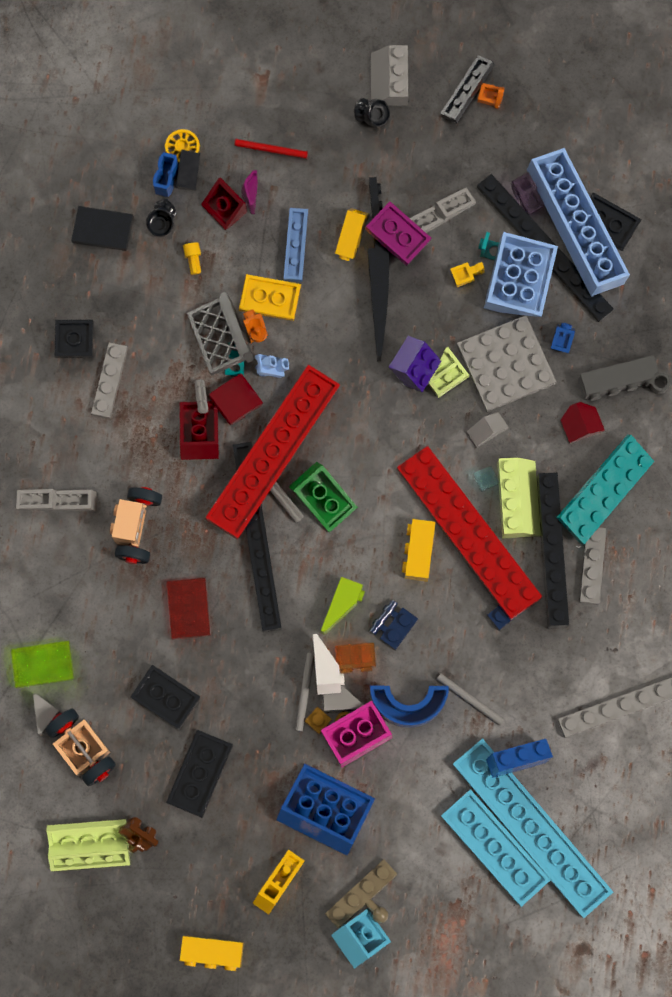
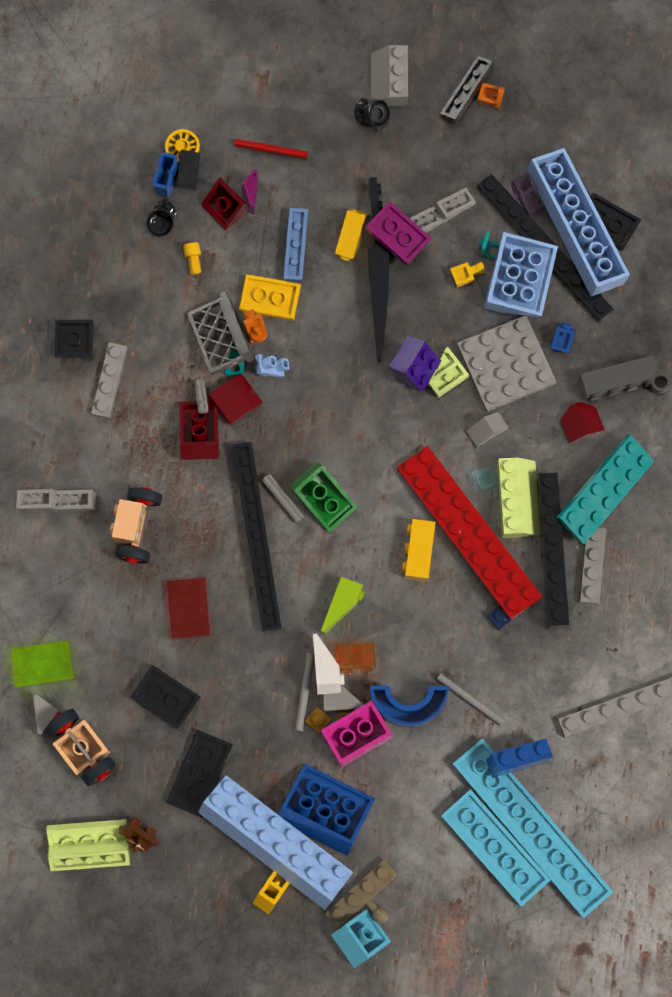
black tile [71,206,134,251] -> none
yellow brick [180,936,244,971] -> none
red plate [205,364,340,540] -> none
dark blue plate [369,600,418,651] -> none
none -> light blue brick [198,775,353,910]

